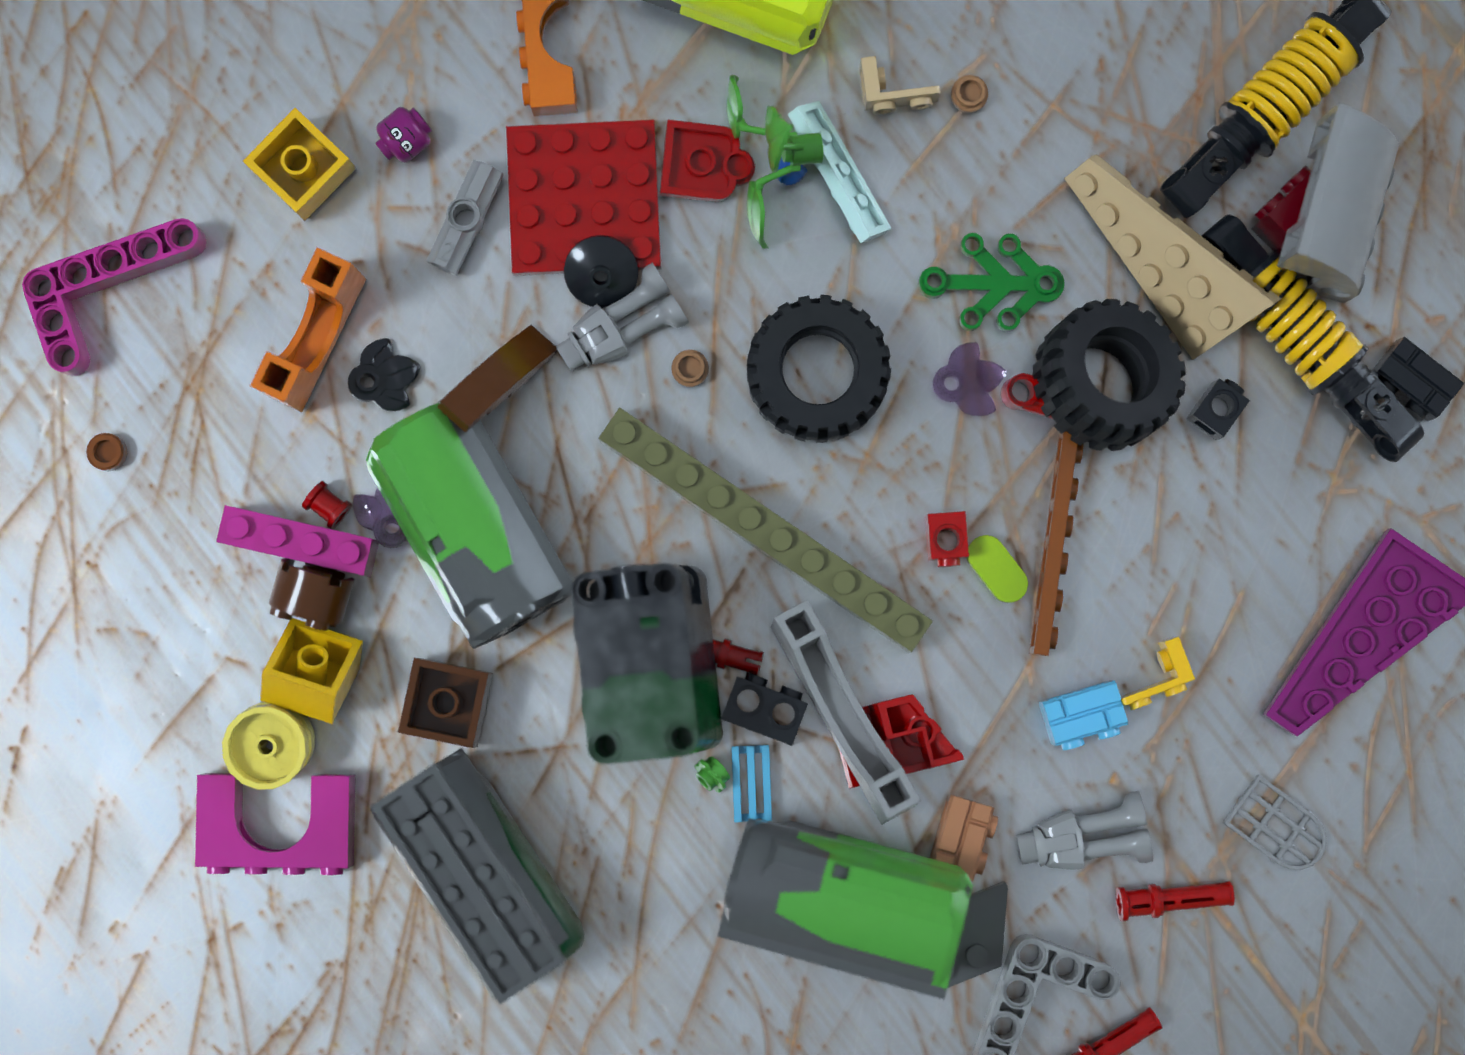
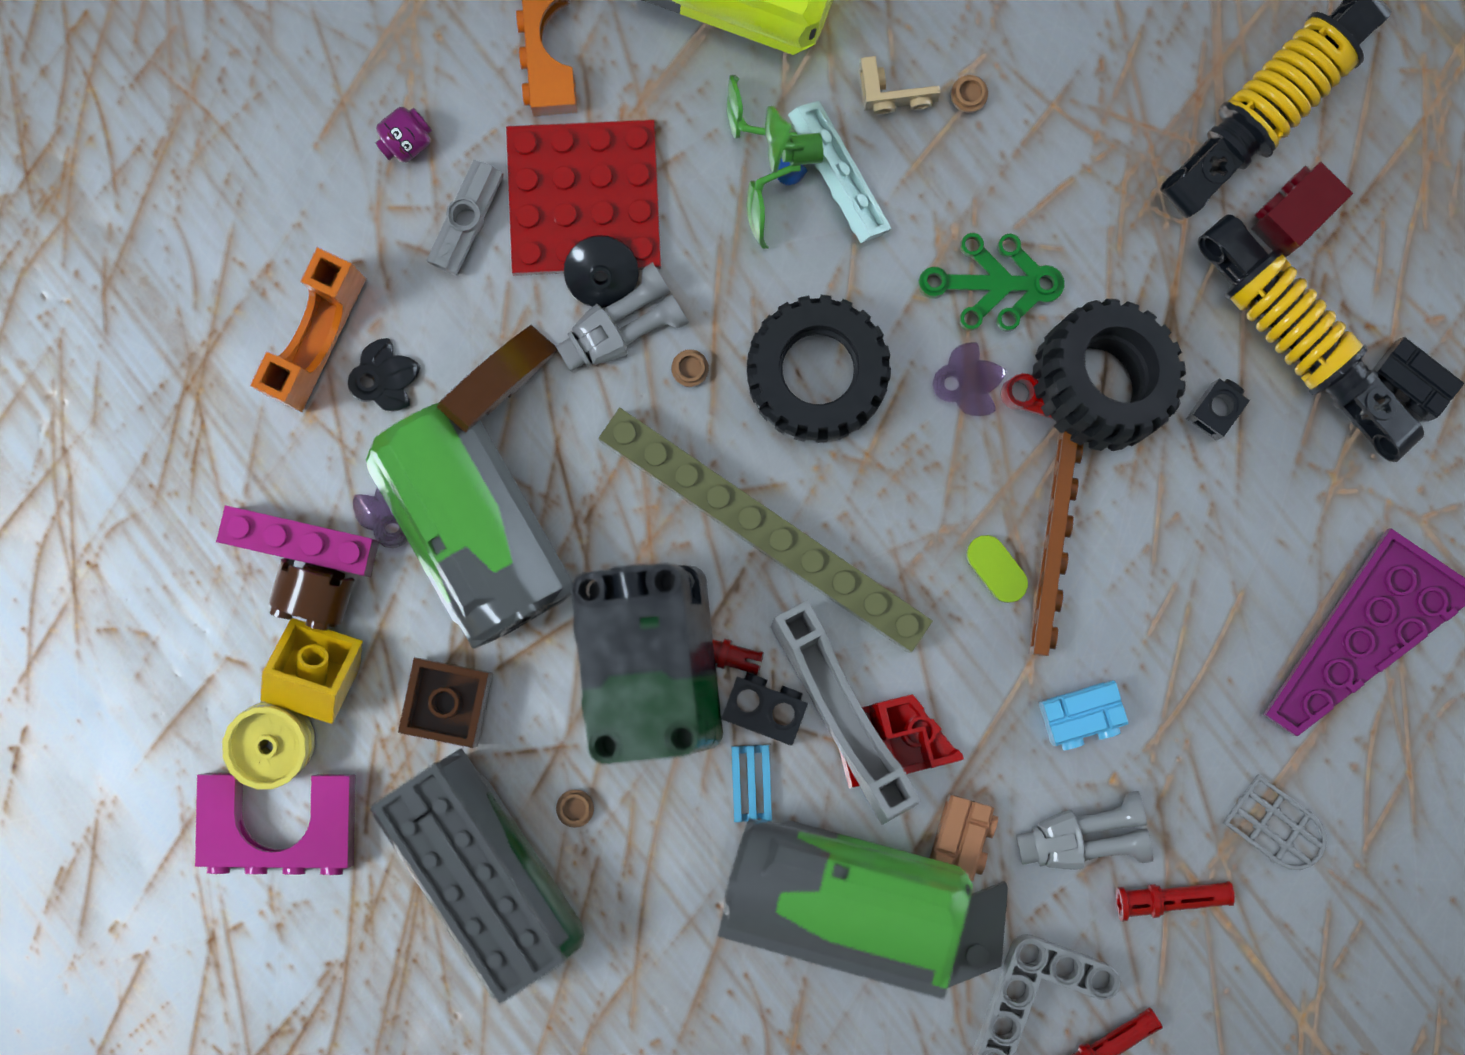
dark pink beam [22,218,207,377] -> none
dark orange tile [86,433,127,471] -> none
yellow brick [243,108,356,221] -> none
red bush [302,481,352,530] -> none
red plate [659,119,755,202] -> none
bright green plate [694,756,730,793] -> none
red brick [925,511,969,567] -> none
tan wing [1064,154,1281,360] -> none
yellow bracket [1120,637,1195,710] -> none
light grey slope [1277,103,1399,303] -> none
none -> medium nougat plate [556,789,594,828]

